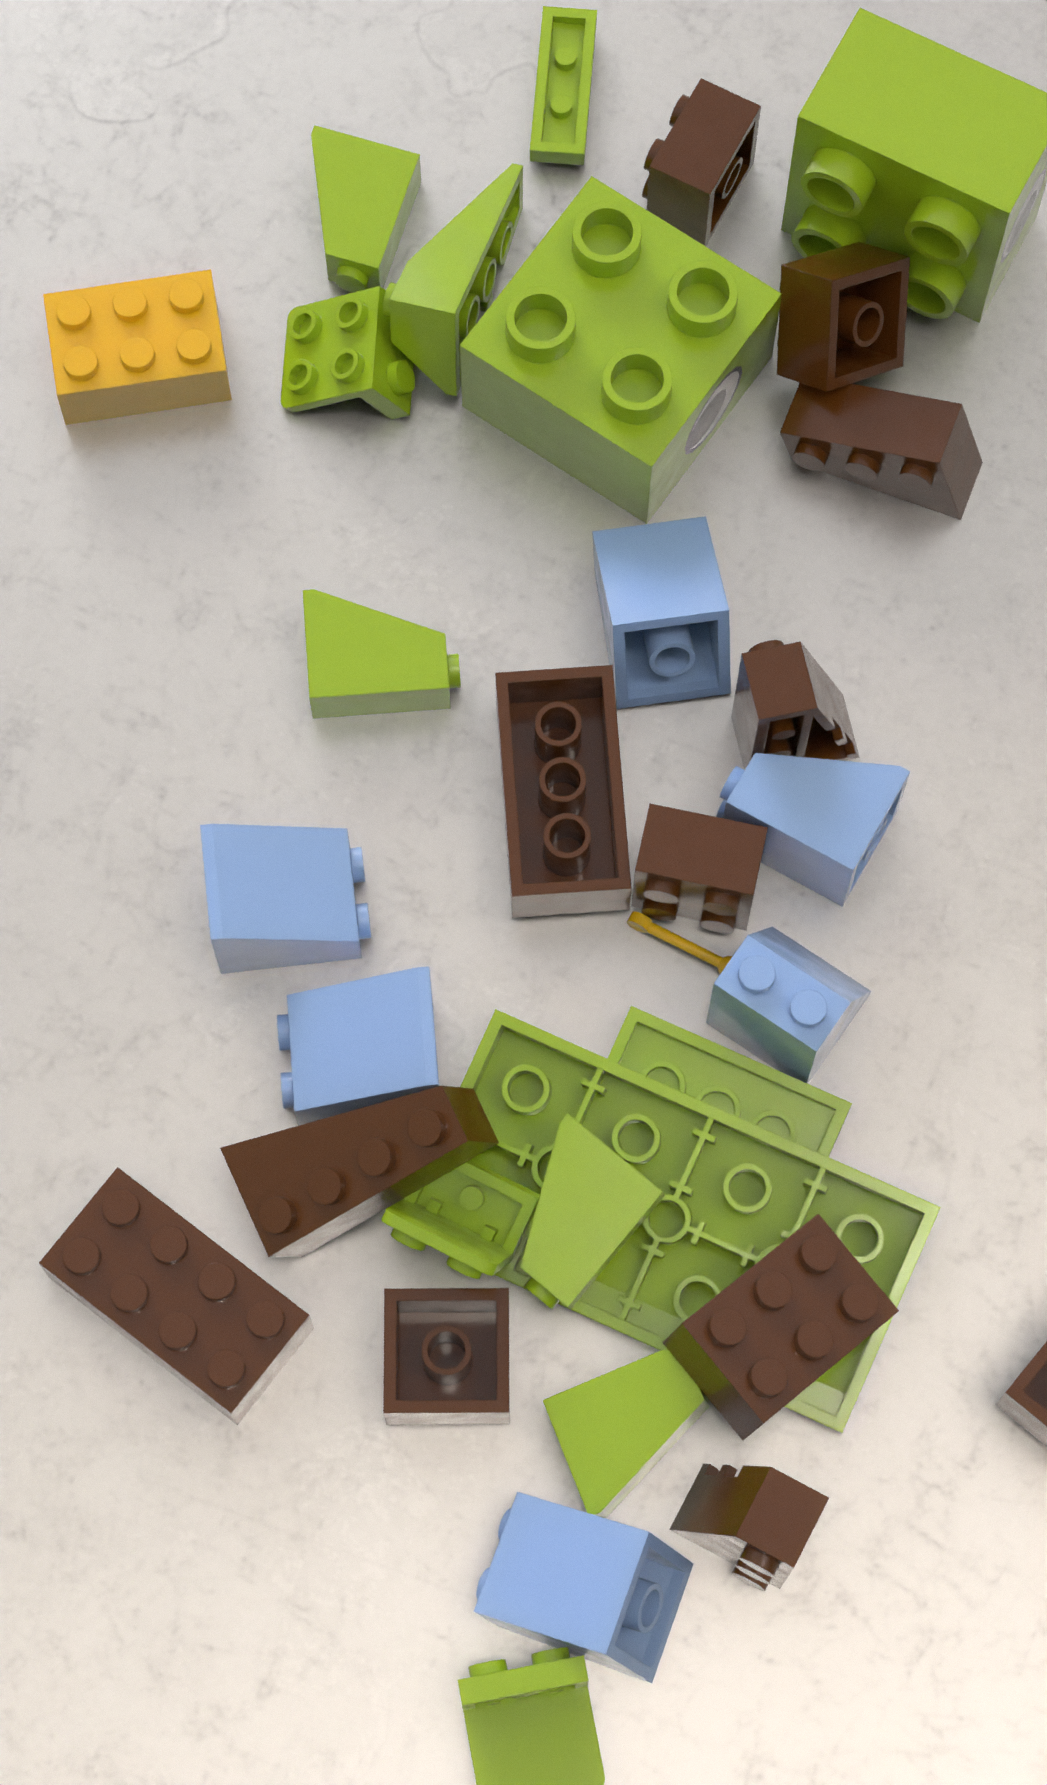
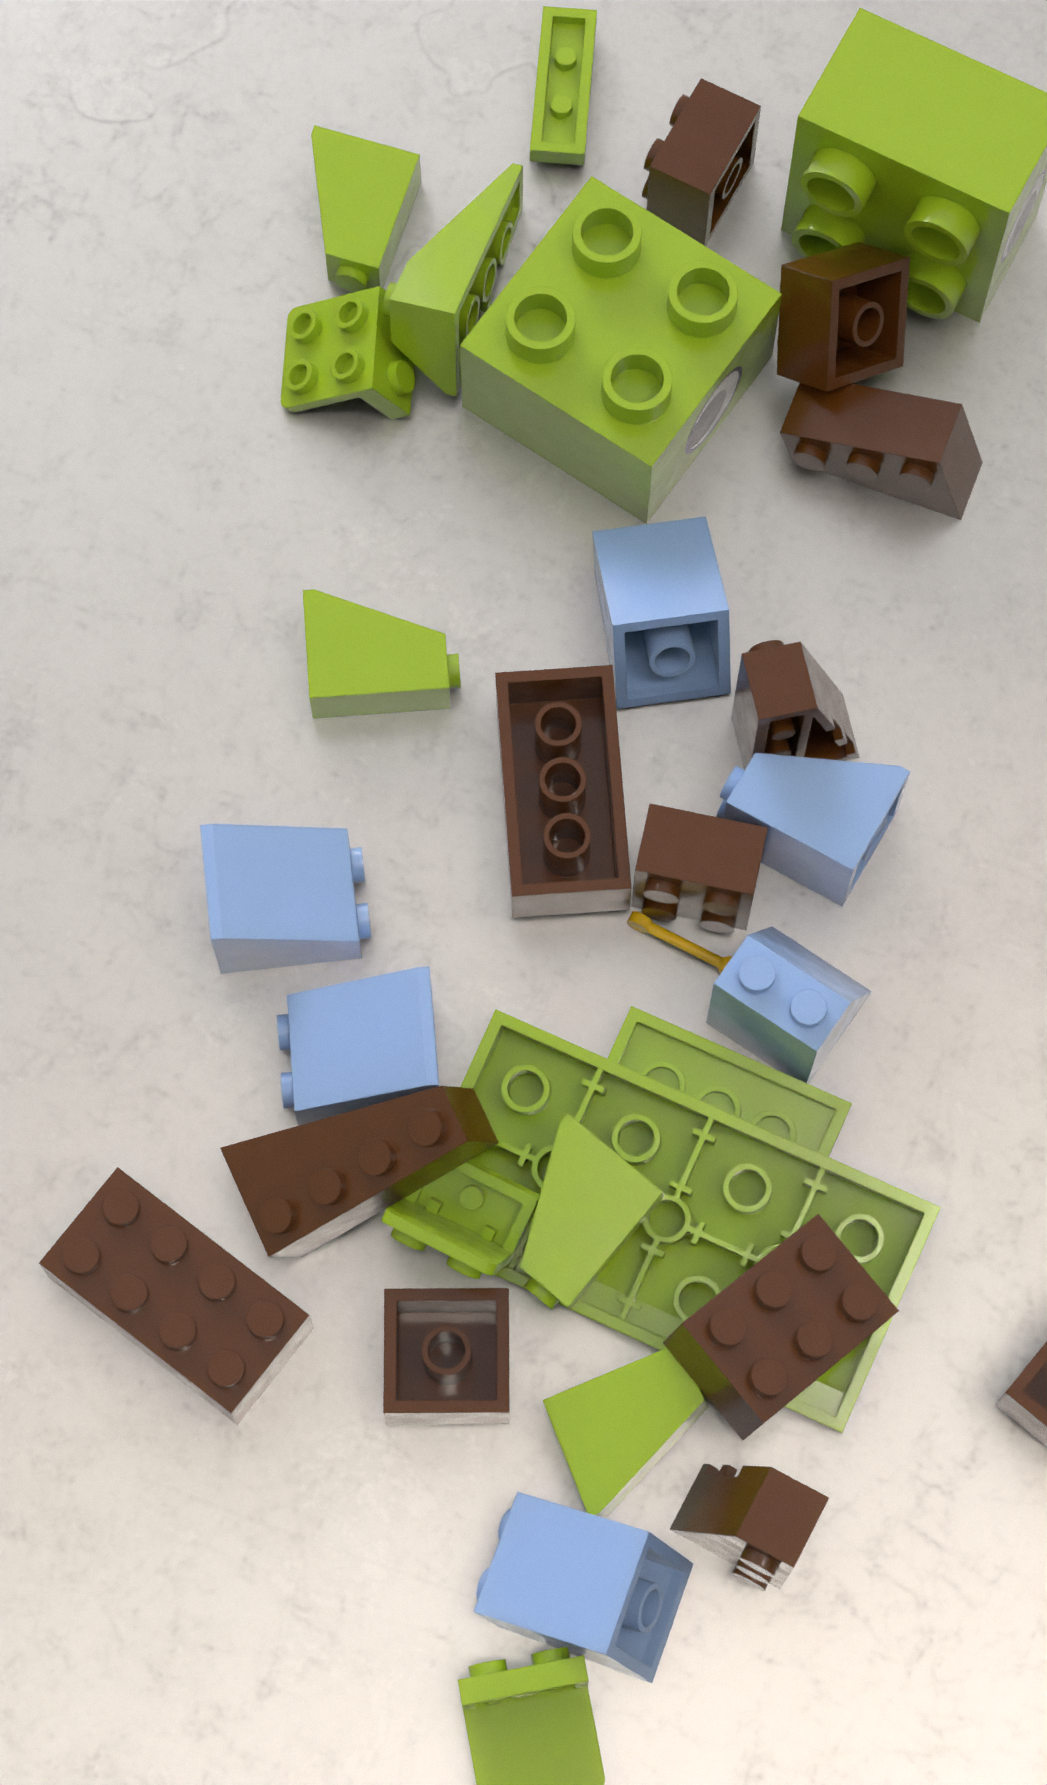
yellow brick [43,269,232,425] -> none

